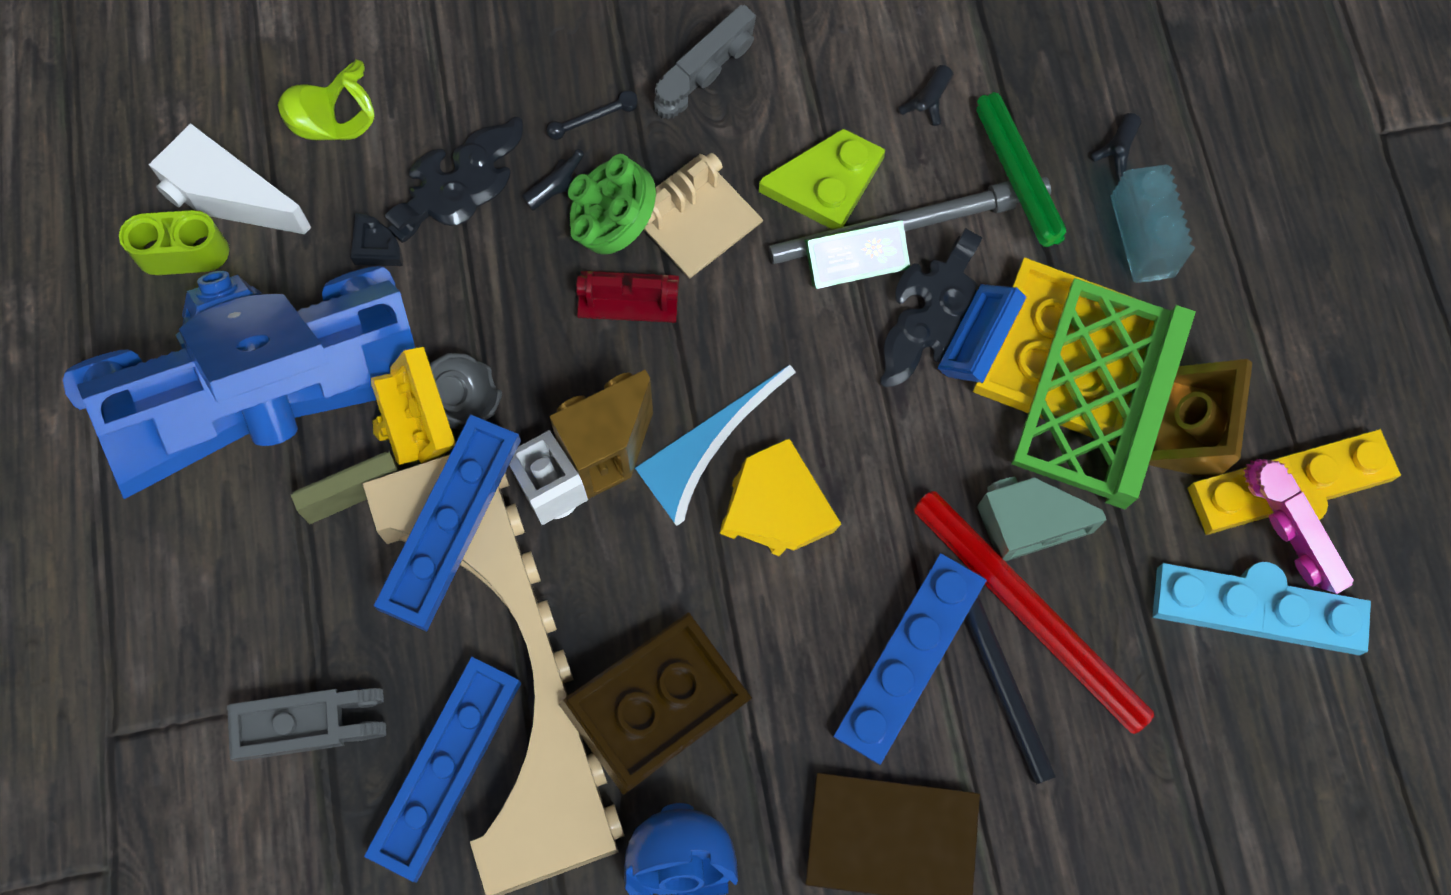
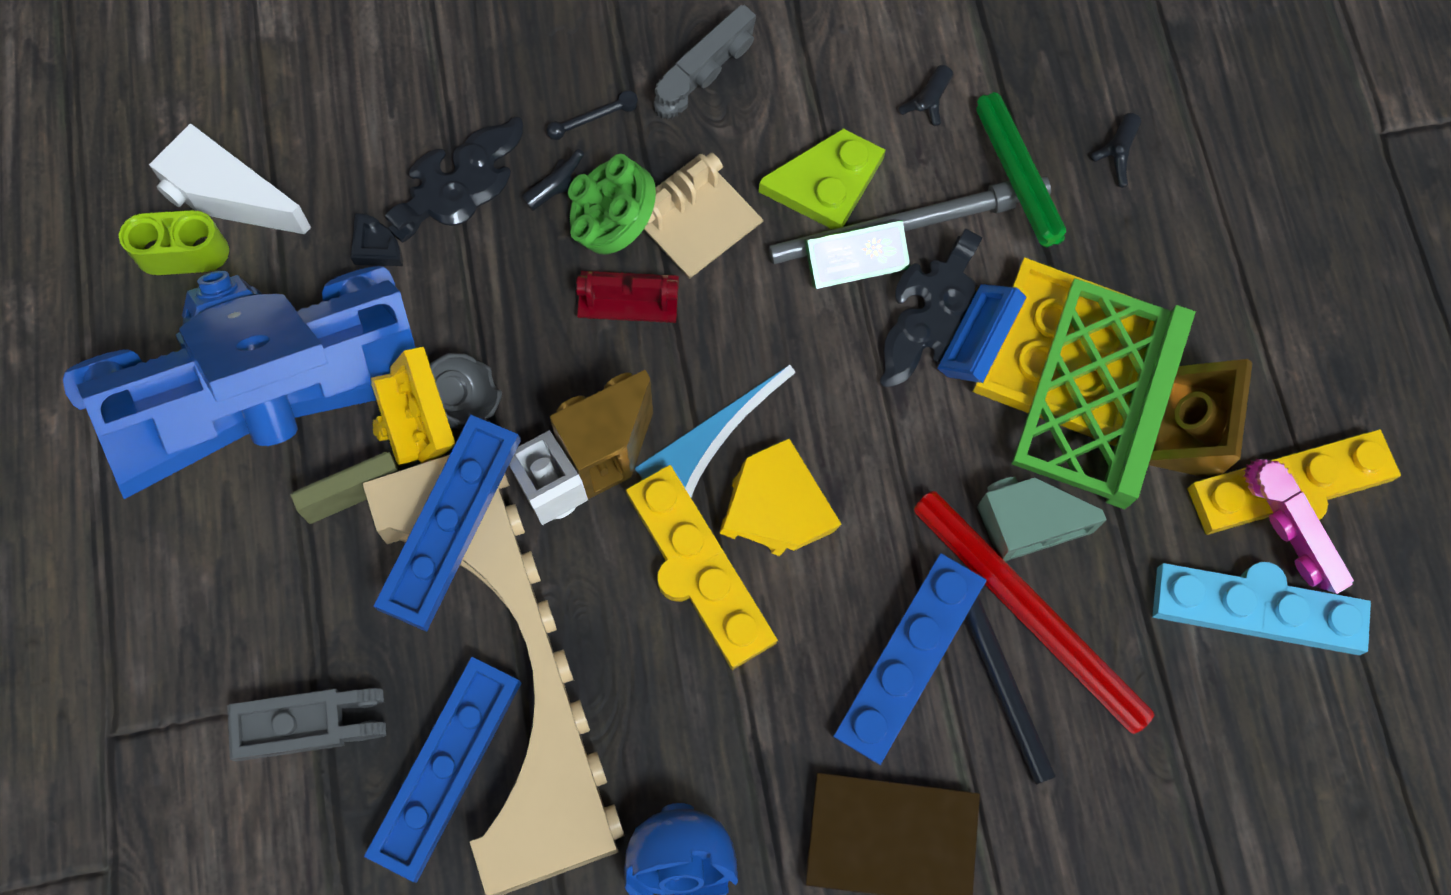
lime piece [278,59,374,140] -> none
dark brown tile [559,612,752,795] -> none
clear light blue brick [1110,164,1196,283] -> none
none -> yellow hinge [626,465,778,670]

